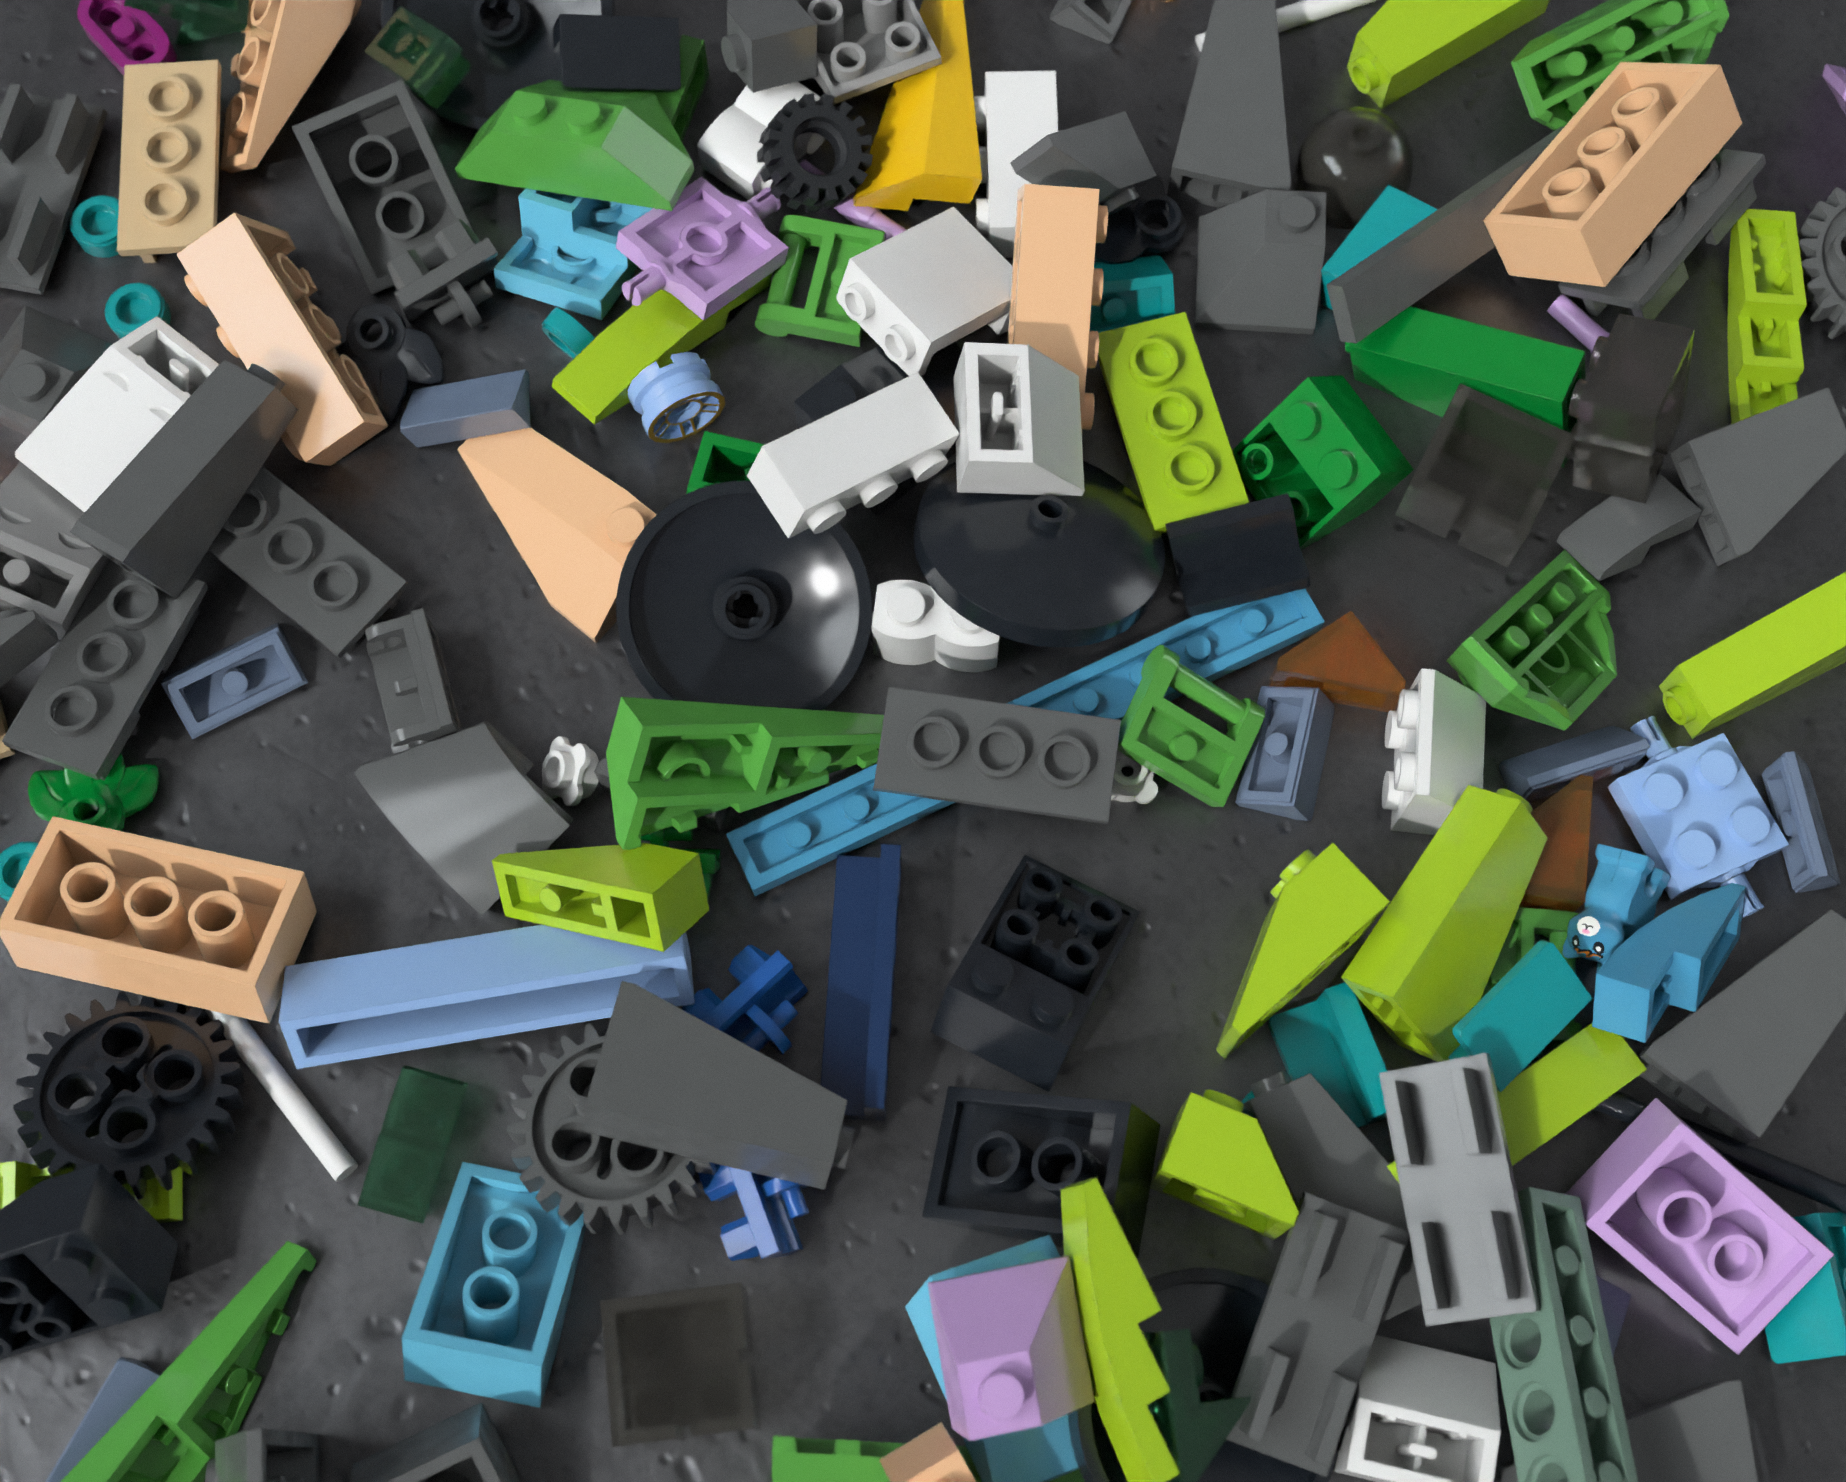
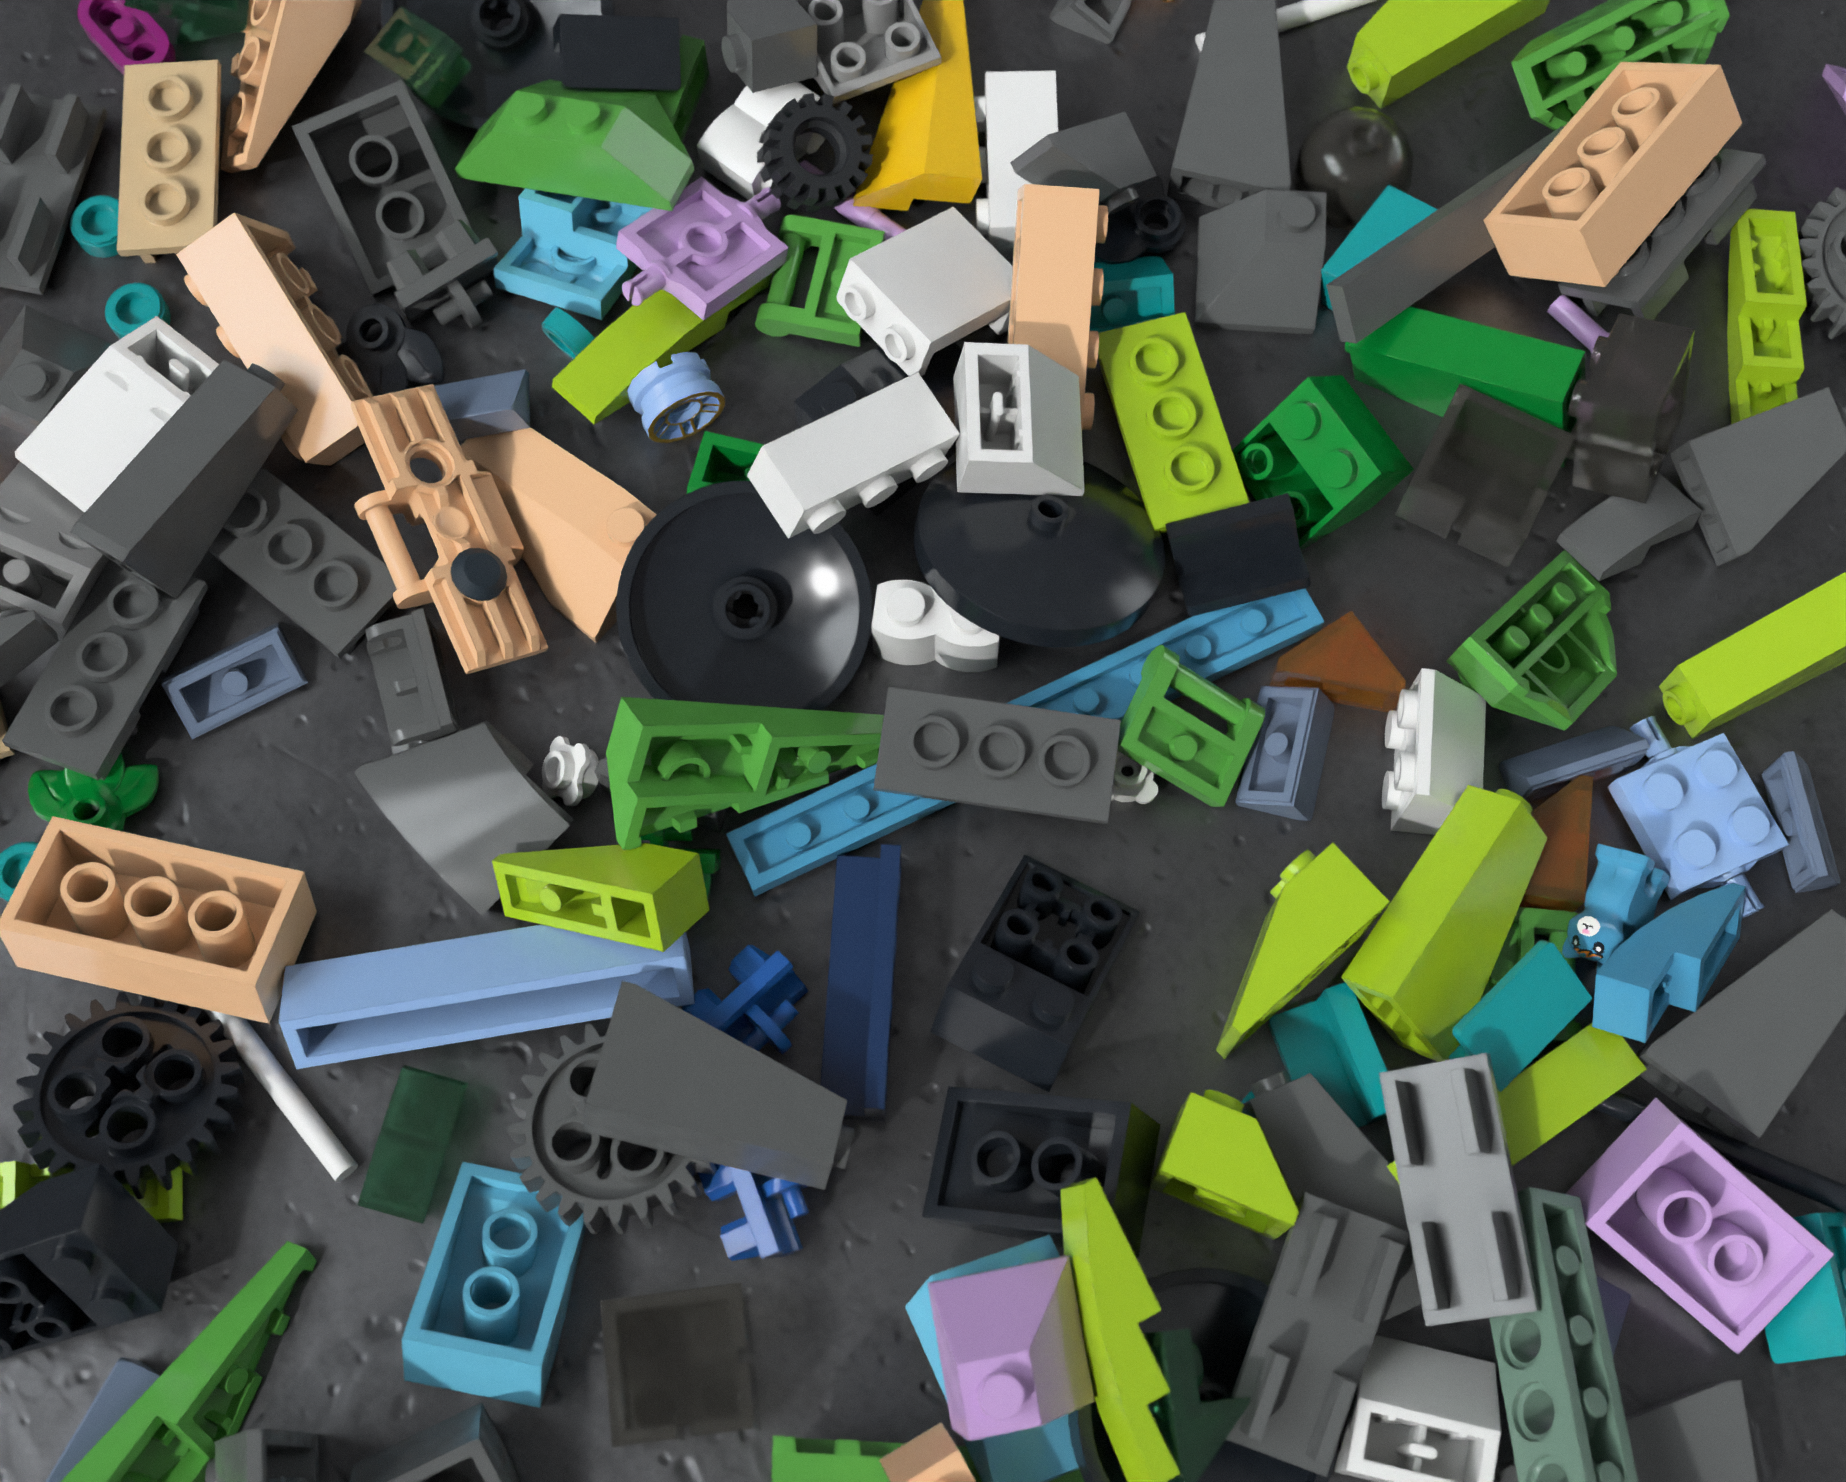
none -> light nougat piece [350,384,549,675]

